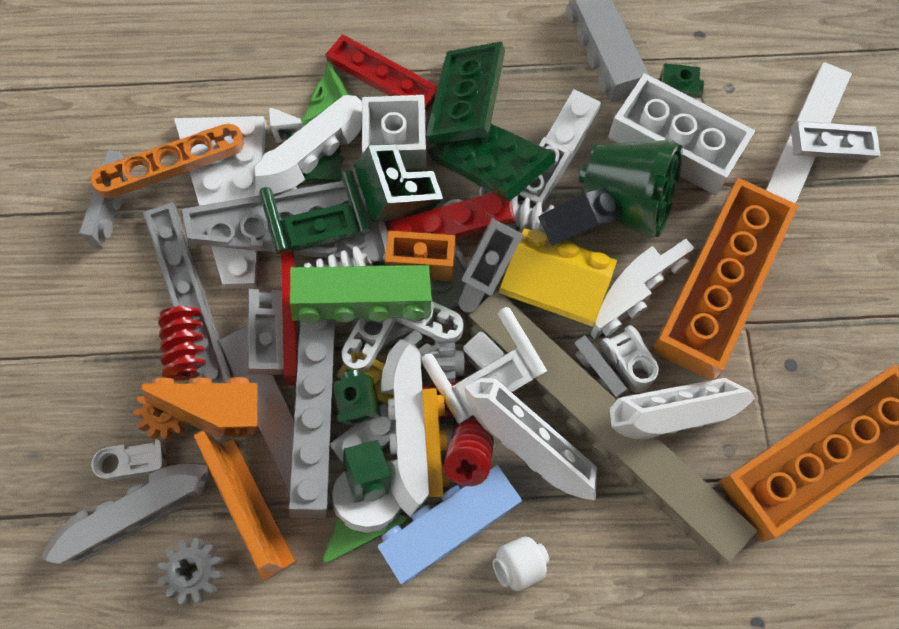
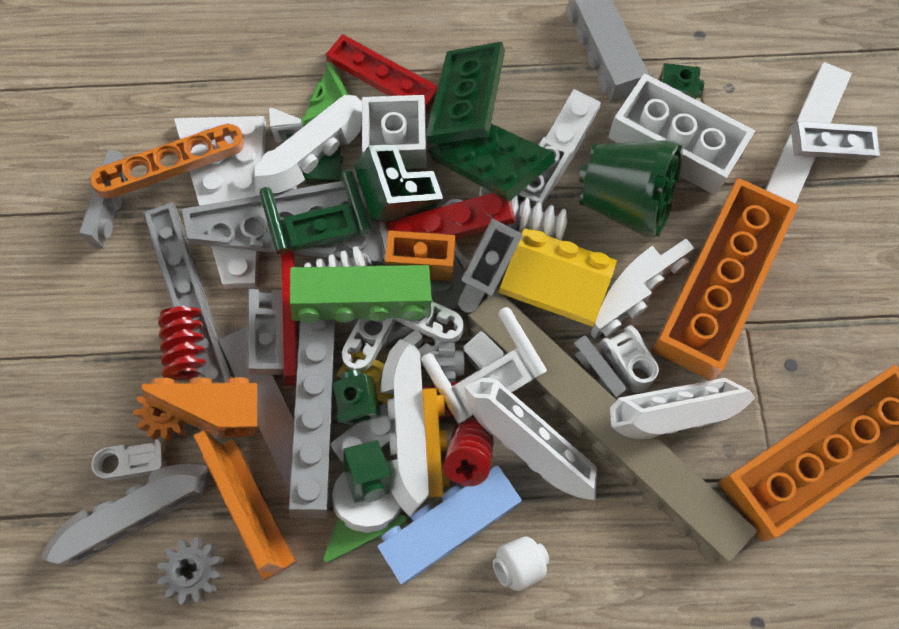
black slope [538,187,621,247] -> none

